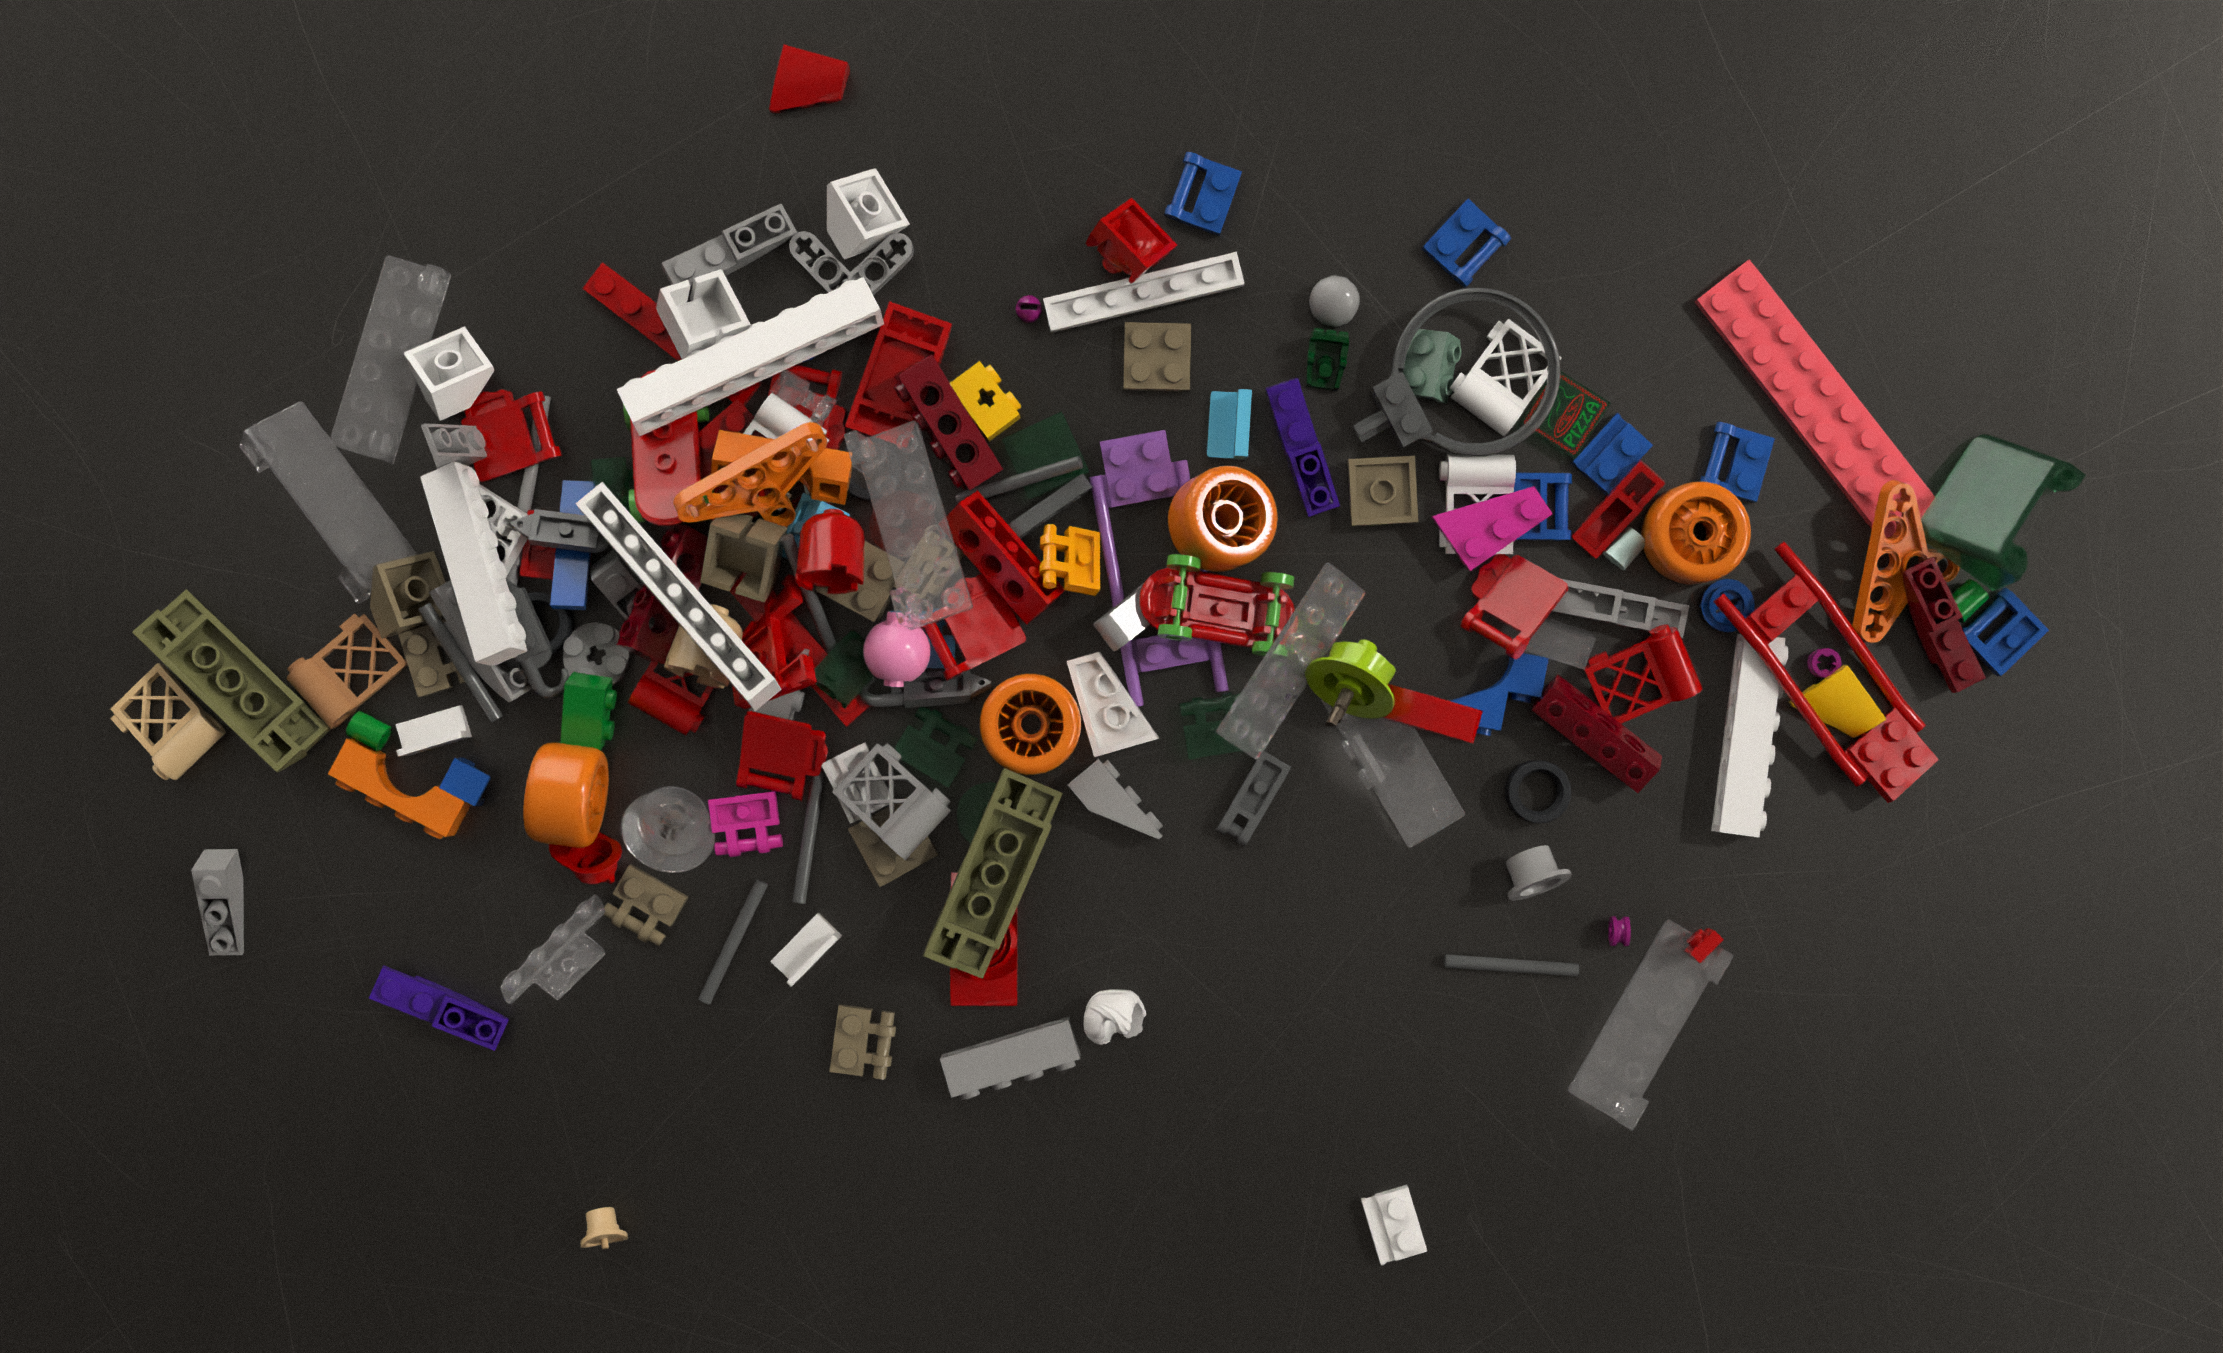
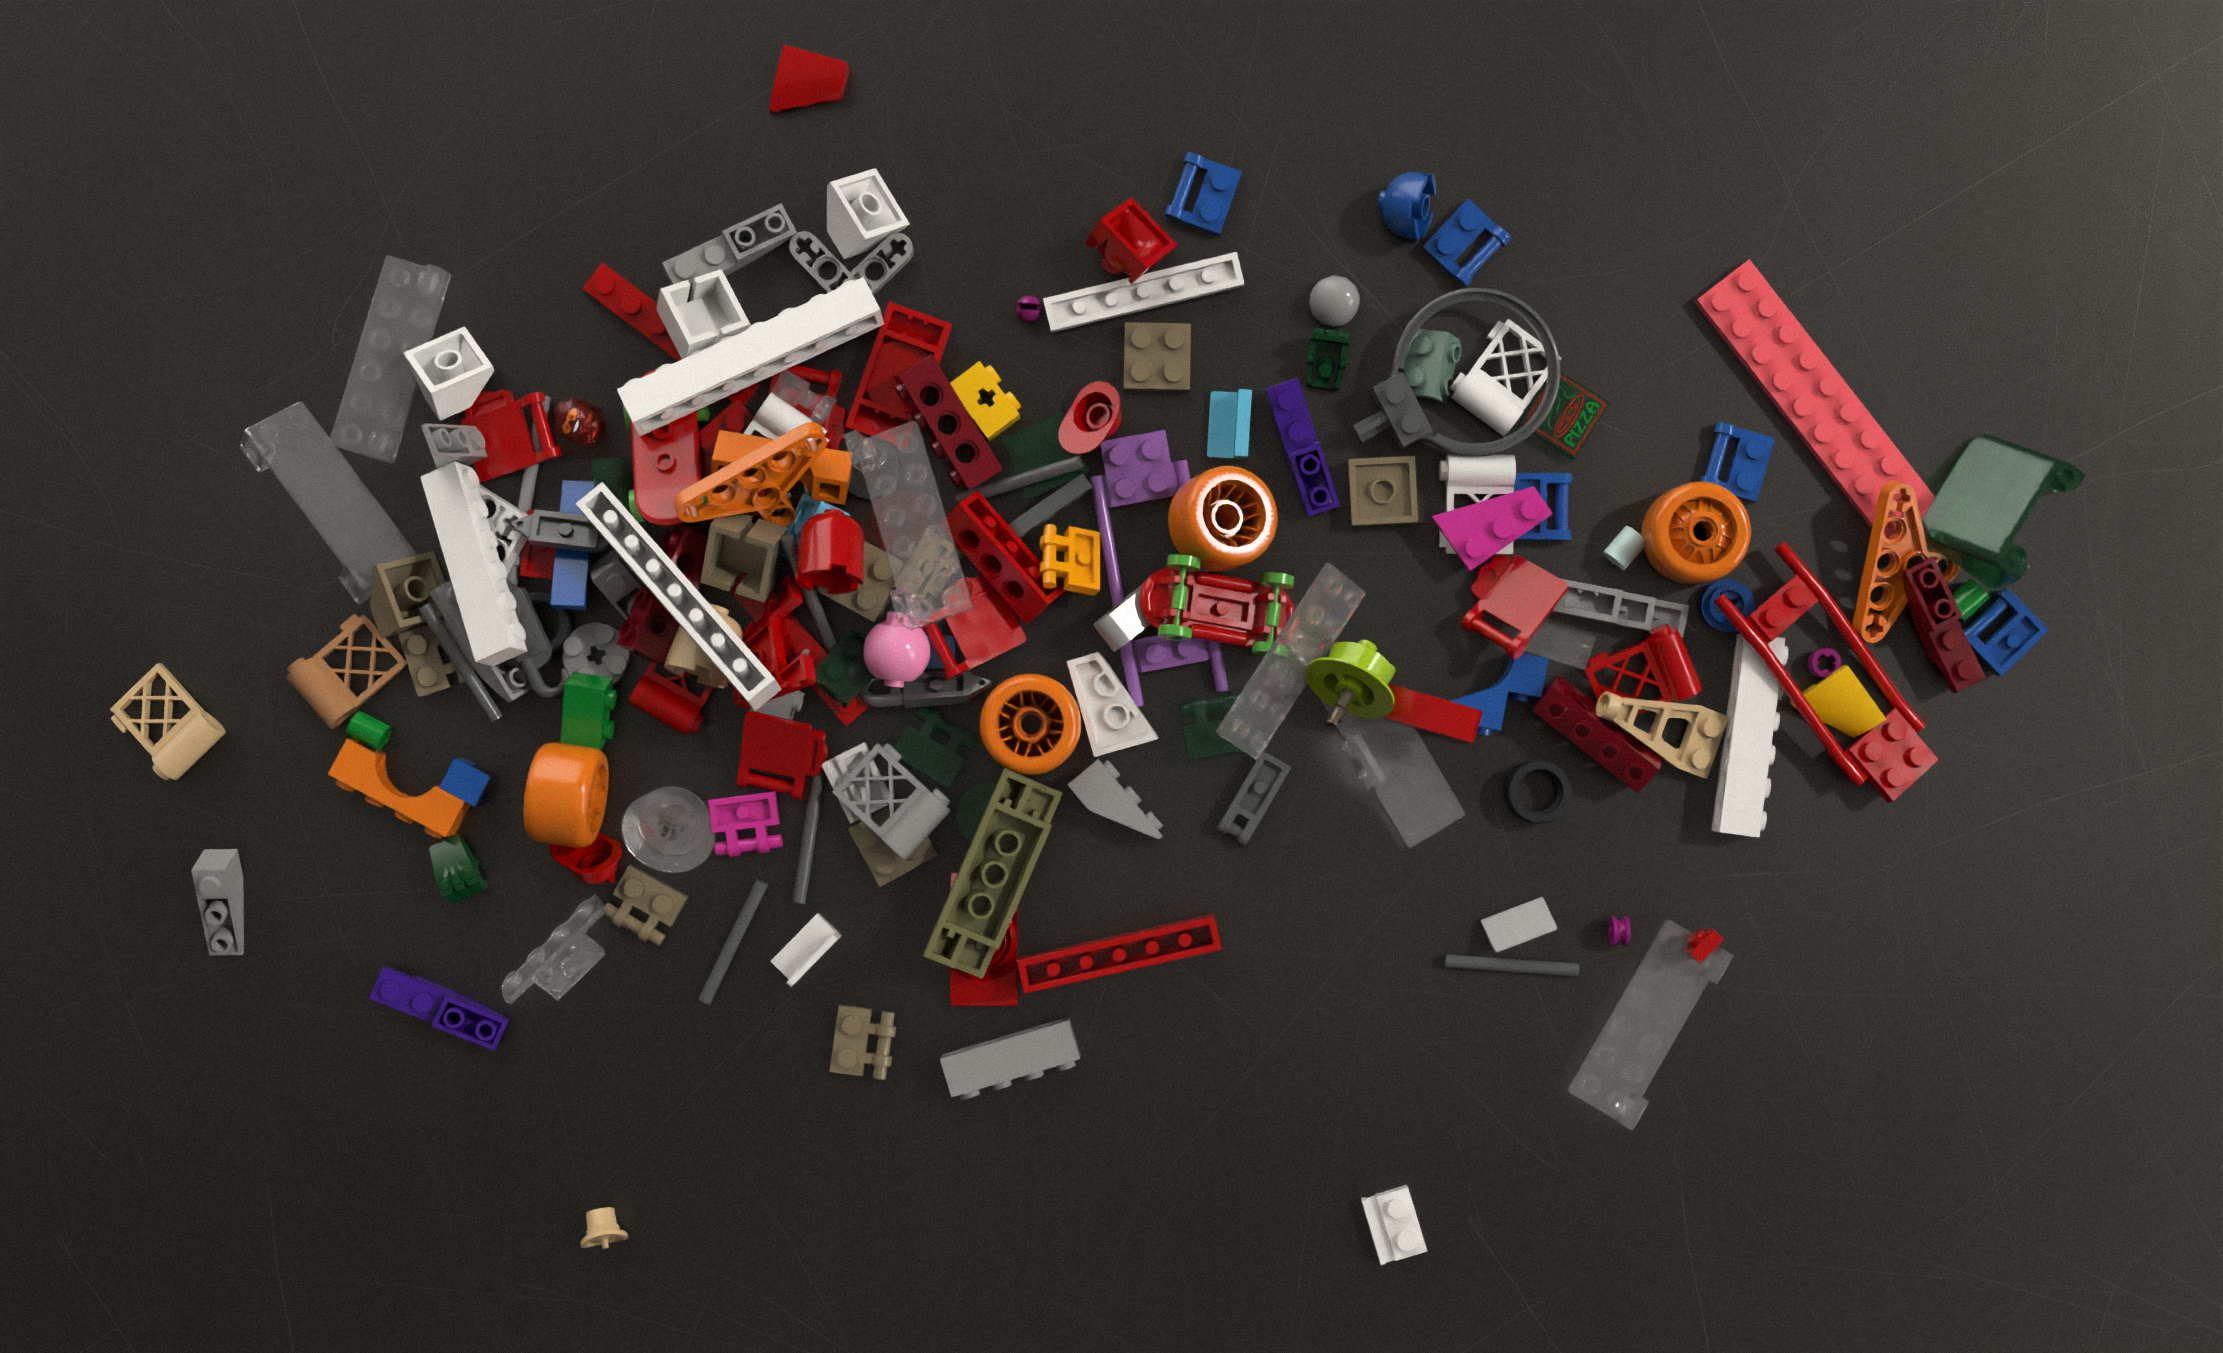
olive slope [132,589,331,773] -> none
white panel [396,705,472,757] -> none
white hair [1083,989,1146,1045] -> none
light grey piece [1505,845,1572,901] -> none
blue plate [1571,413,1653,495] -> none
red slope [1571,459,1665,559] -> none
none -> dark green hand [429,834,488,904]
none -> clear red head [553,396,606,446]
none -> red brick [1017,913,1222,994]
none -> red piece [1058,381,1122,455]
none -> blue cylinder [1378,172,1436,240]
none -> light grey slope [1480,896,1557,953]
none -> tan plate [1595,691,1729,779]

